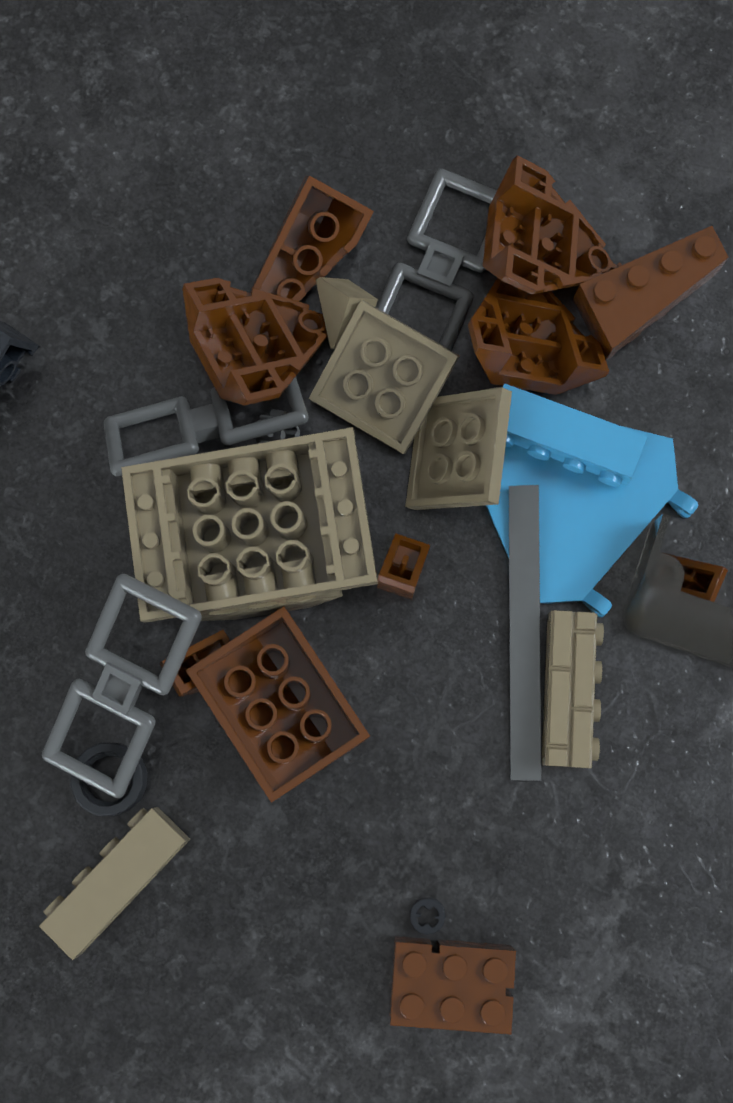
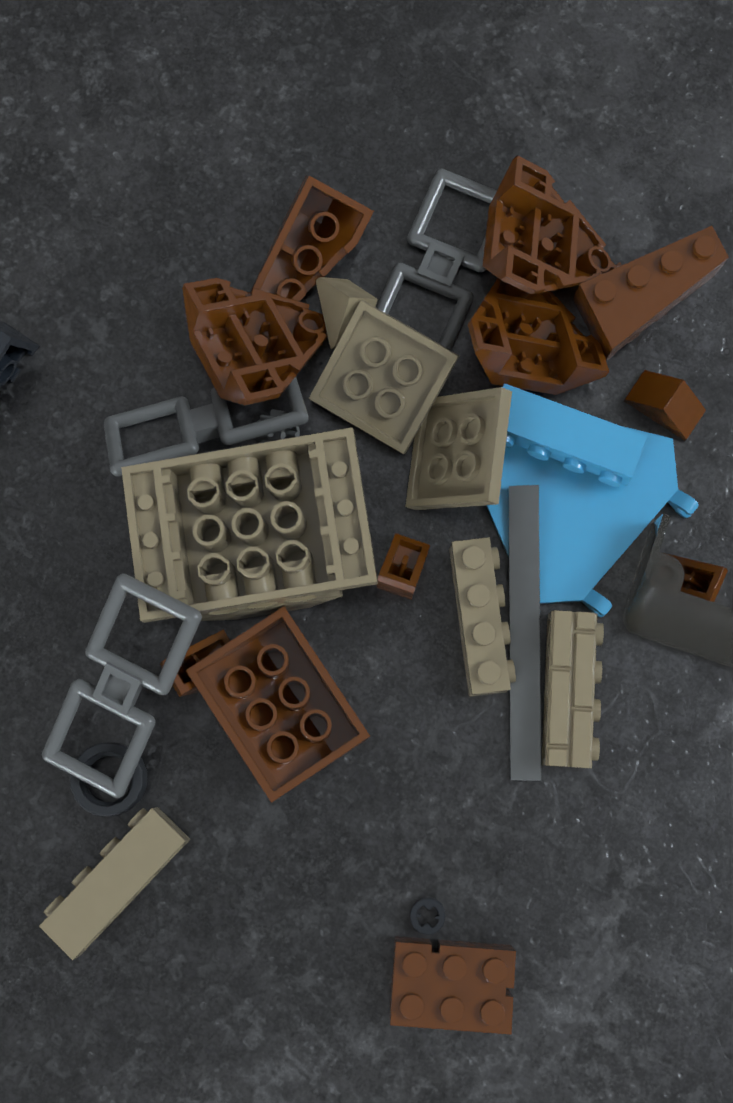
none -> dark tan brick [449,537,516,697]
none -> reddish brown slope [624,370,706,441]

